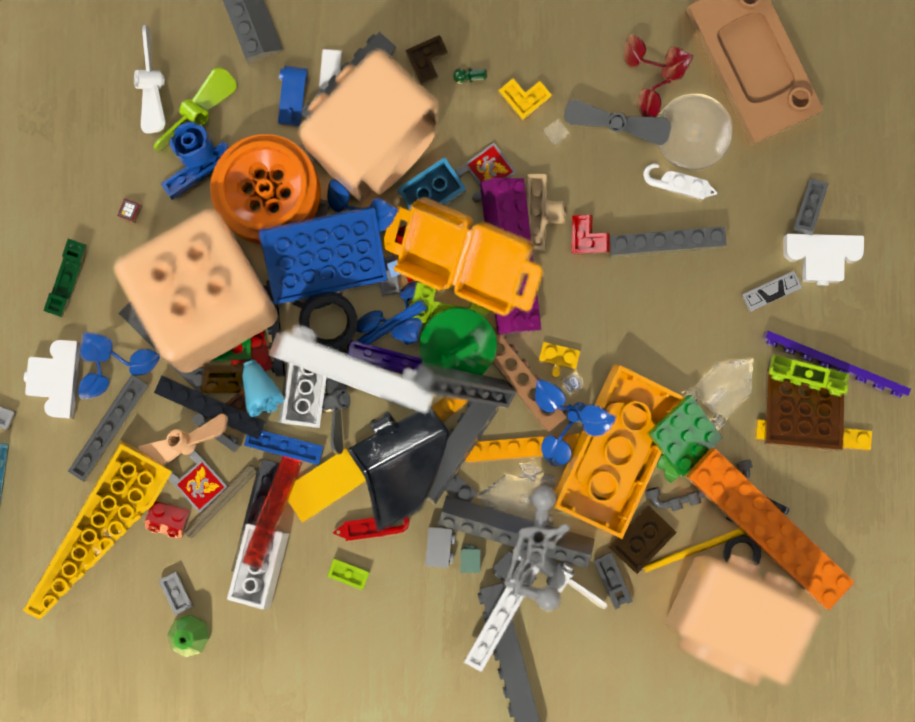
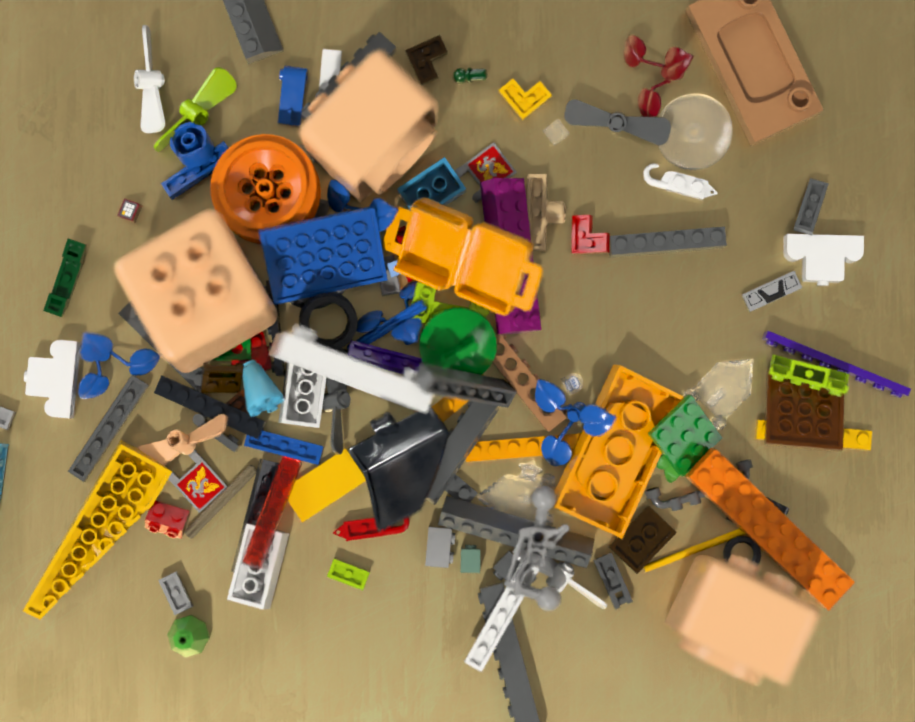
yellow plate [538,342,580,378] -> none

